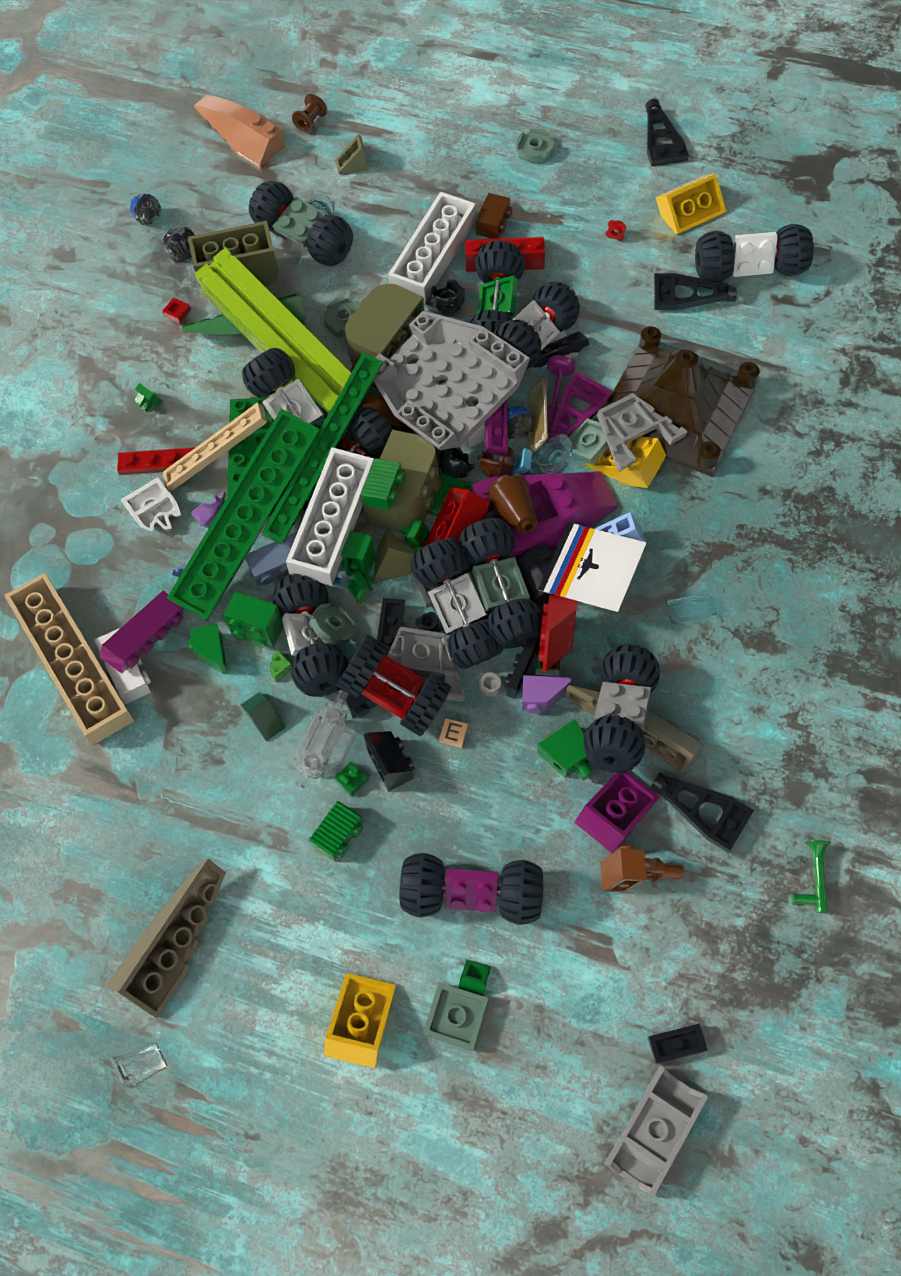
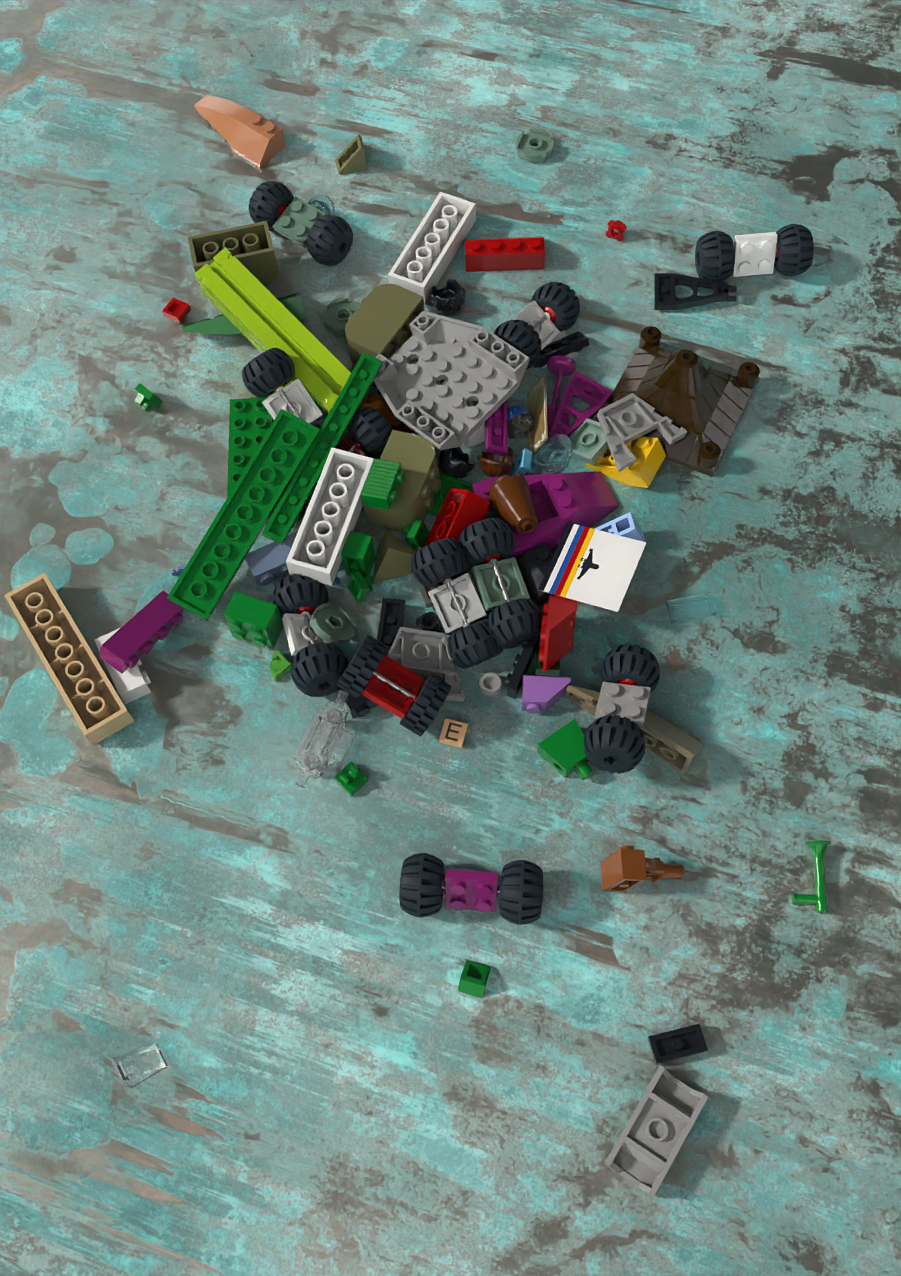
dark tan wedge [106,858,226,1019] -> none
red plate [117,447,204,475] -> none
white plate [121,477,181,532] -> none
clear smoke piece [130,193,161,225] -> none
black hair [163,227,195,261] -> none
tan plate [163,402,267,491] -> none
green slope [187,624,228,675] -> none
medium lavender piece [191,492,226,528] -> none
dark green slope [240,692,285,741] -> none
reddish brown hose [292,94,327,133] -> none
green brick [309,801,364,862] -> none
yellow slope [324,973,396,1069] -> none
black slope [363,731,415,792] -> none
sand green plate [423,982,489,1052] -> none
black plate [469,240,525,333] -> none
reddish brown brick [475,193,513,238] -> none
magenta slope [574,772,660,853] -> none
black plate [645,99,689,167] -> none
black plate [650,772,754,853] -> none
yellow slope [655,173,727,234] -> none

